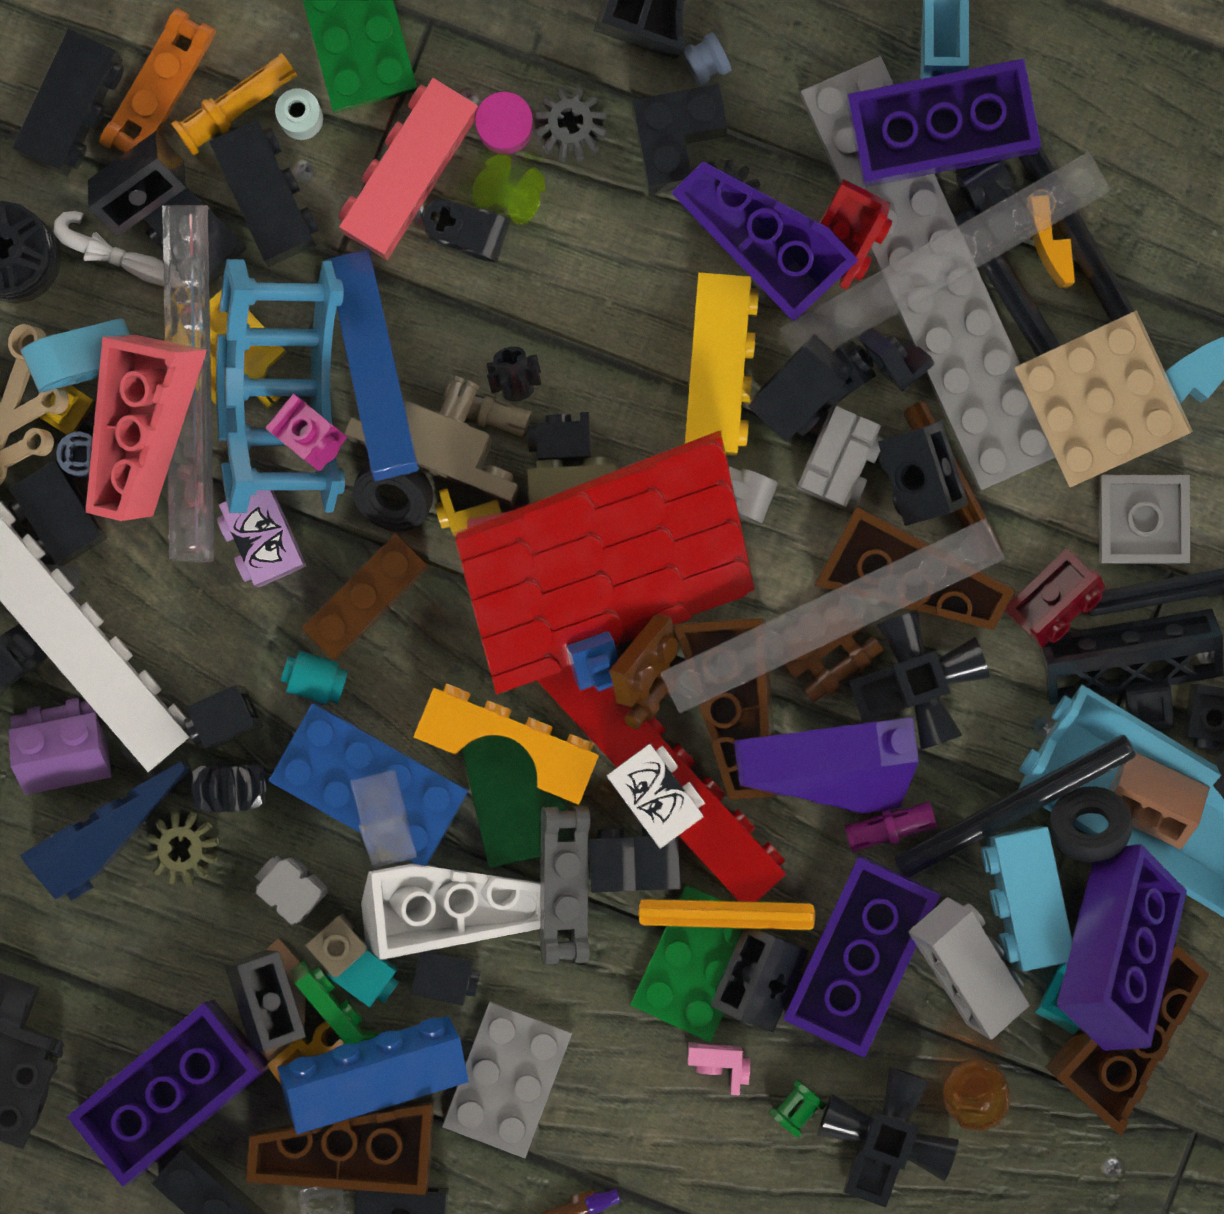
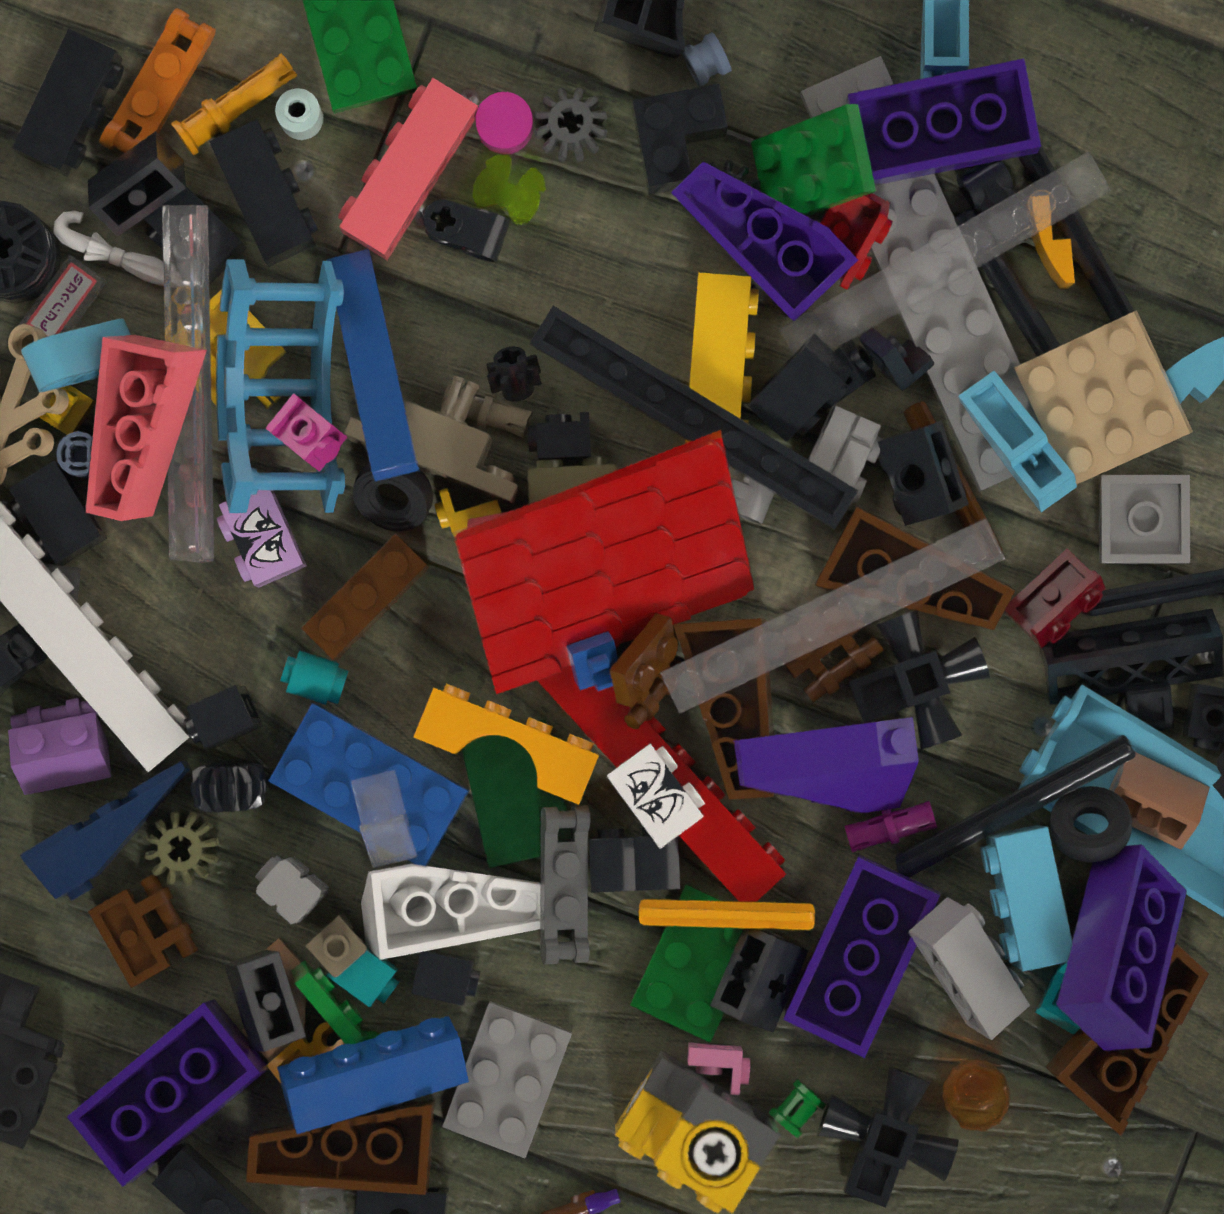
none -> tile [19,255,107,337]
none -> reddish brown plate [88,874,198,988]
none -> black plate [530,305,859,530]
none -> piece [615,1050,780,1214]
none -> green plate [751,104,876,216]
none -> medium azure slope [958,371,1077,512]

